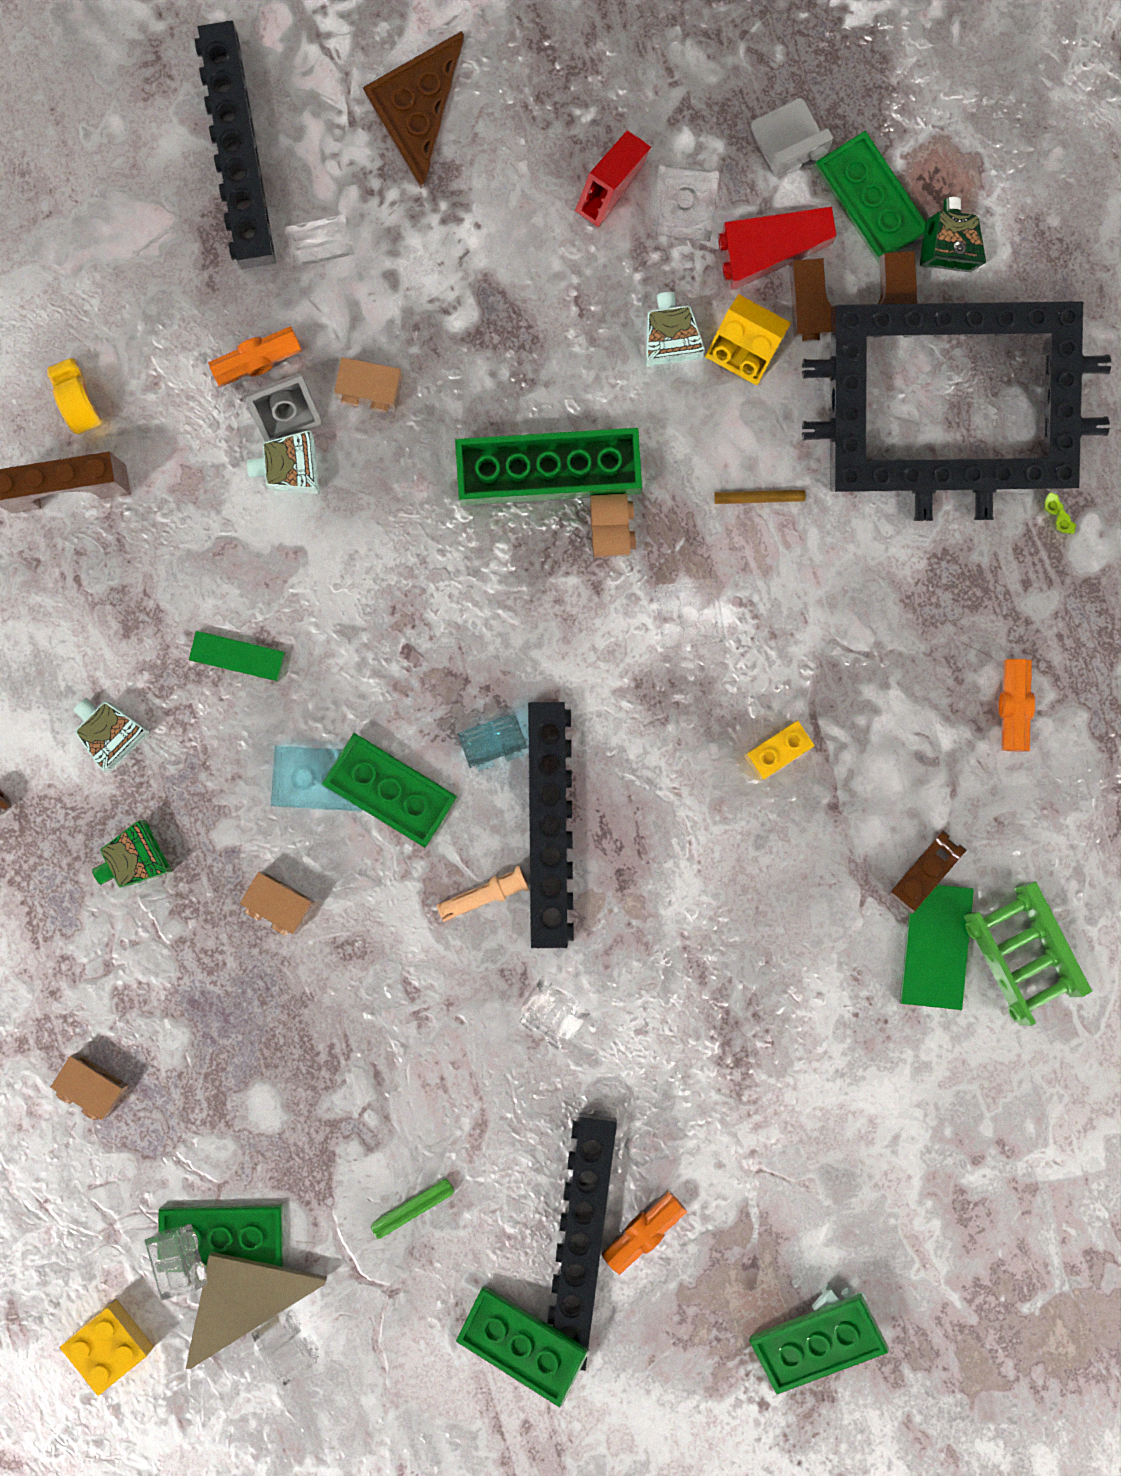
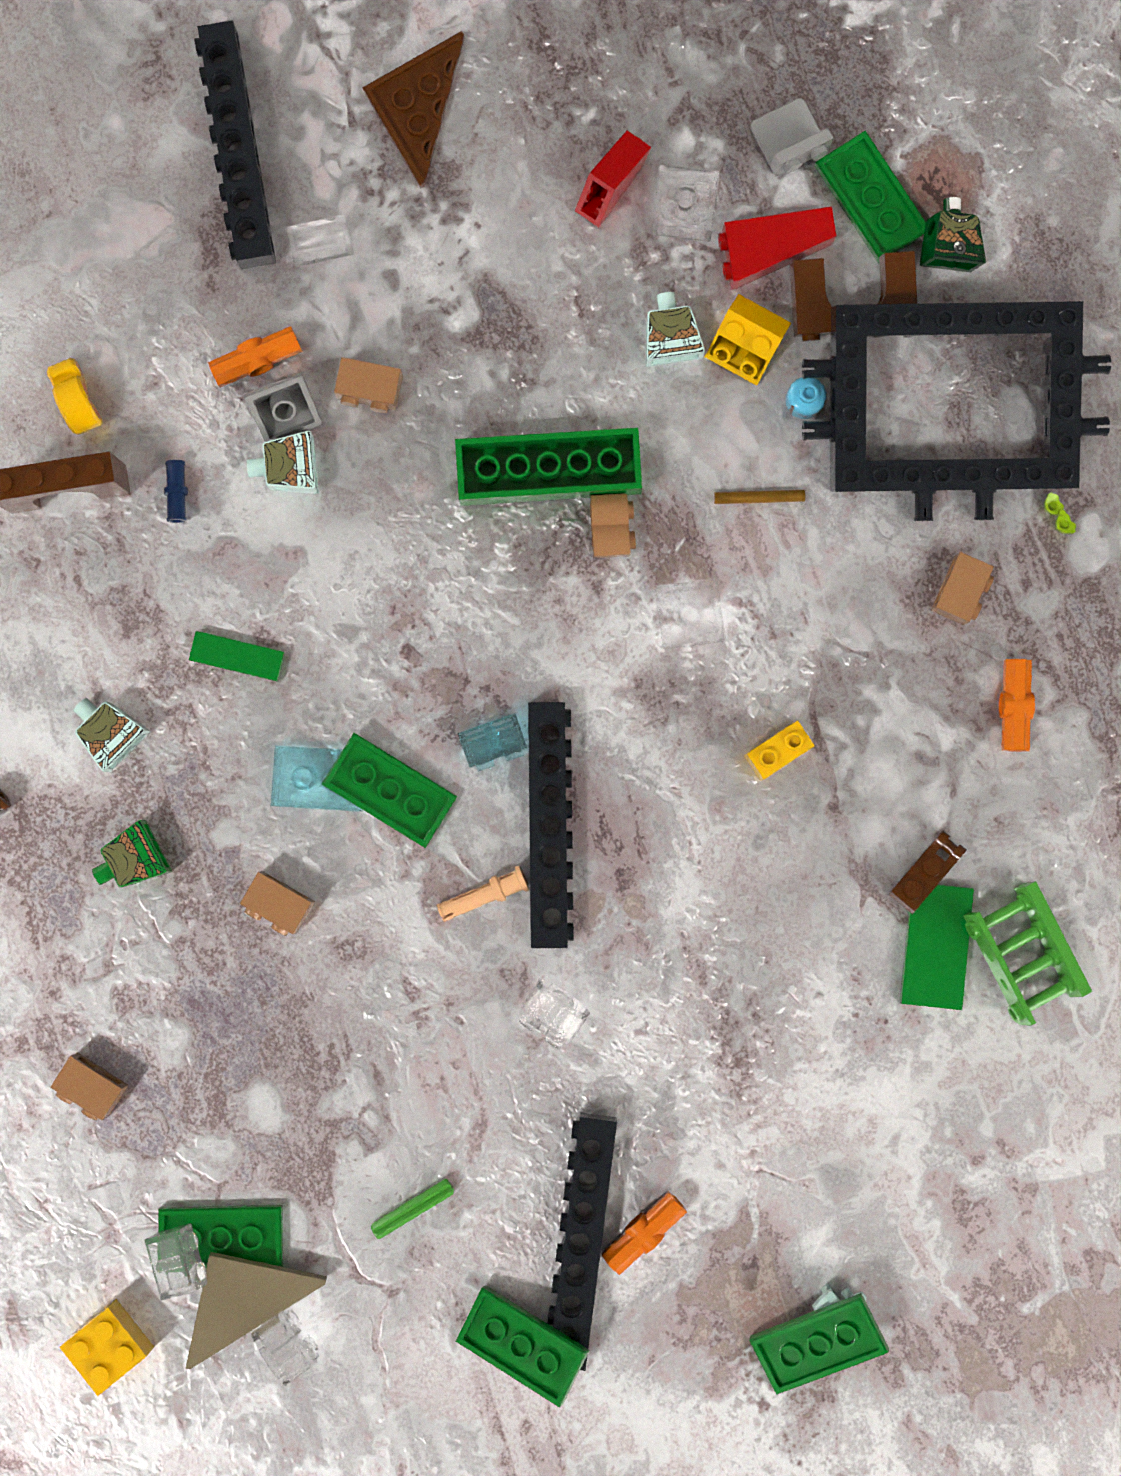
none -> dark blue pin [164,460,188,523]
none -> medium azure head [786,377,827,419]
none -> medium nougat brick [930,552,994,625]

